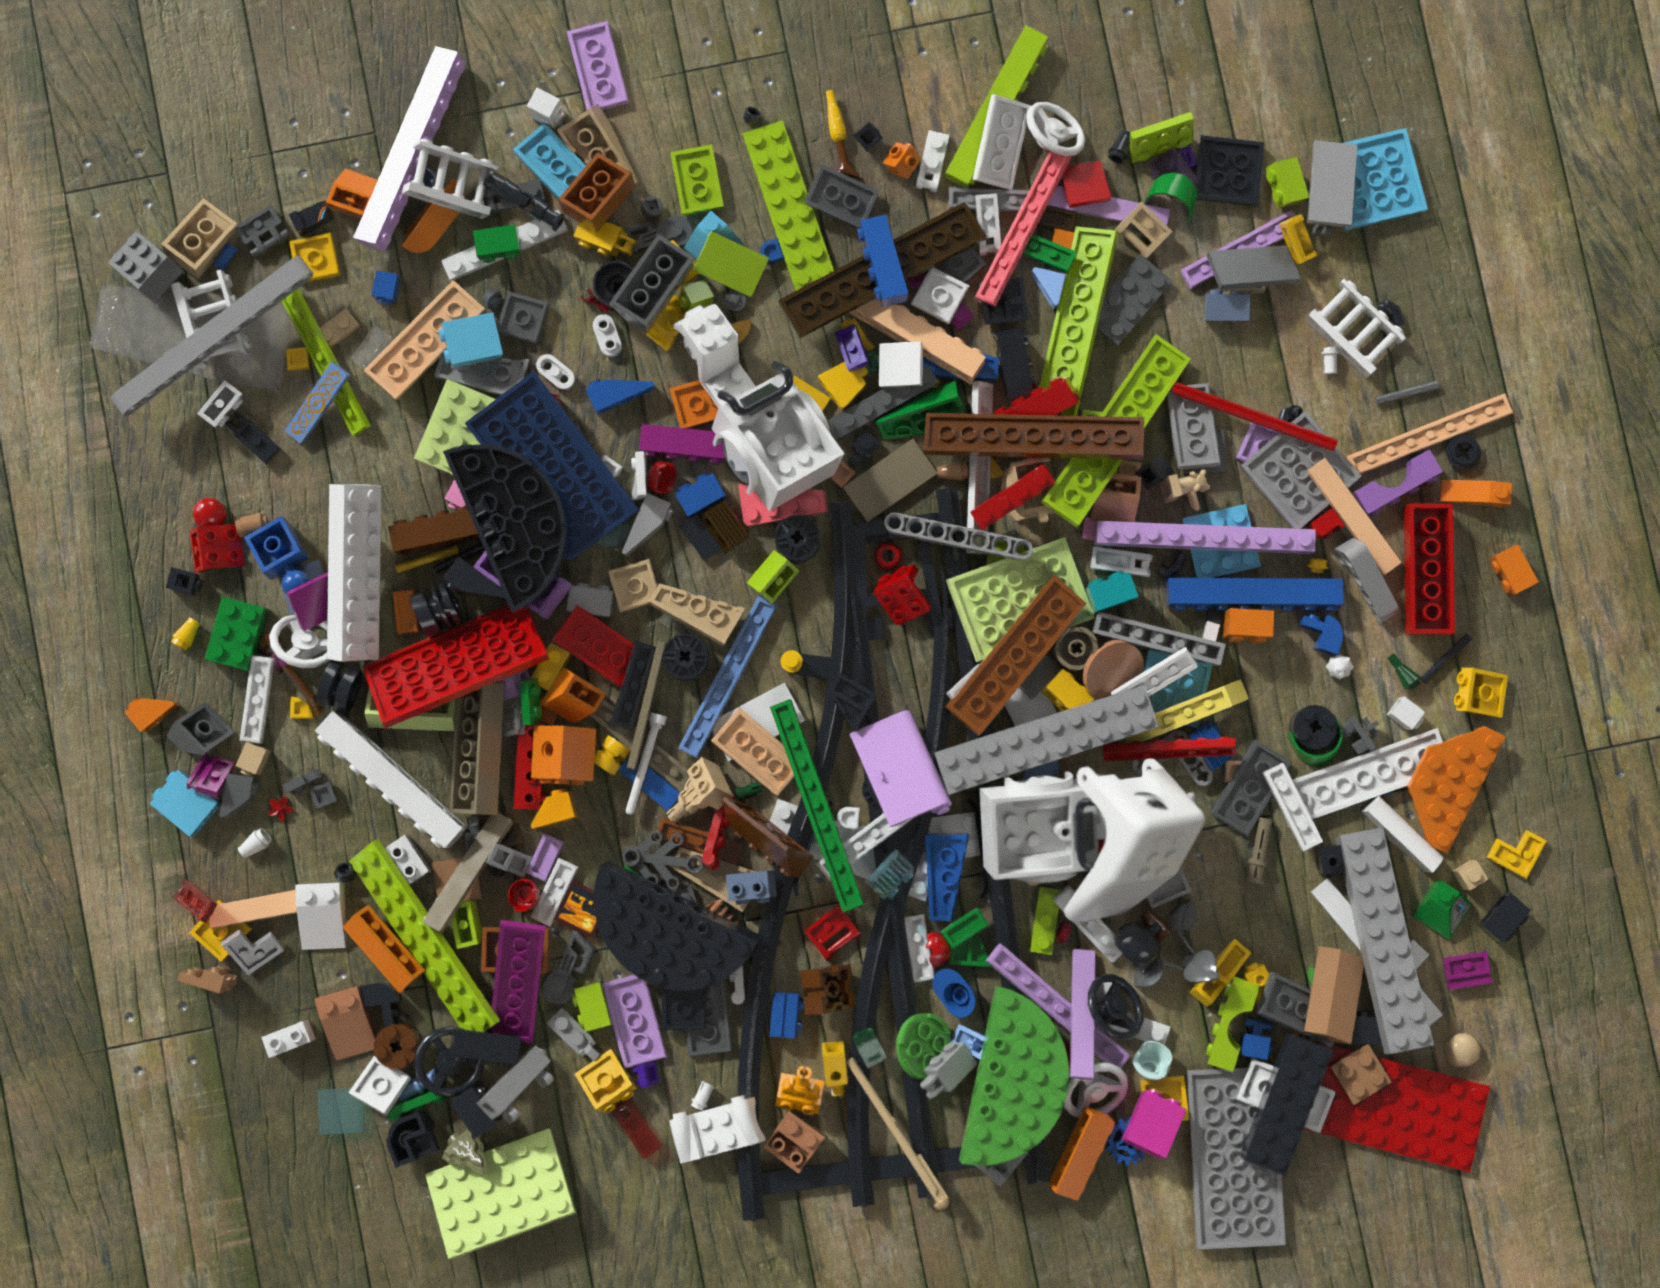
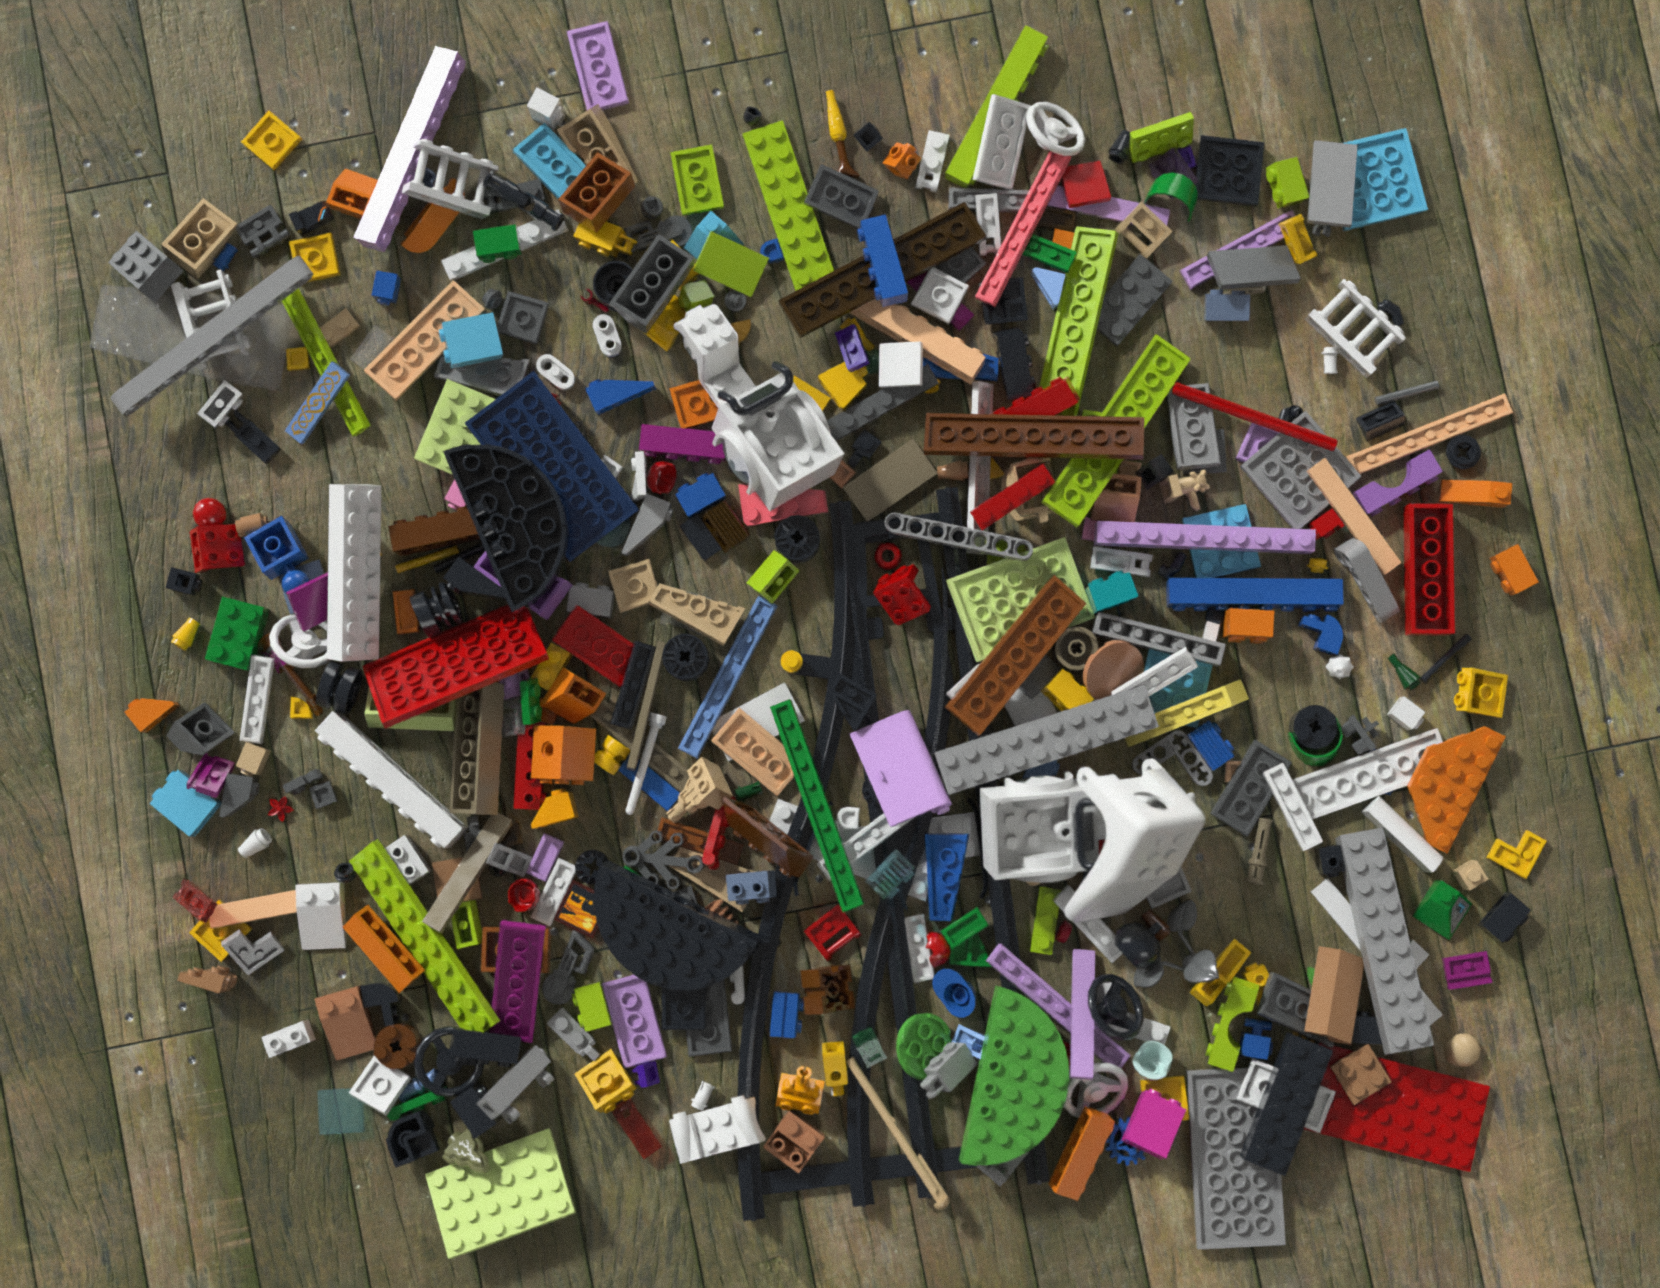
green wedge [876,381,967,439] -> none
red plate [1103,737,1236,762] -> none
none -> yellow tile [241,111,302,171]
none -> black gear [575,850,608,884]
none -> black slope [1356,401,1405,441]

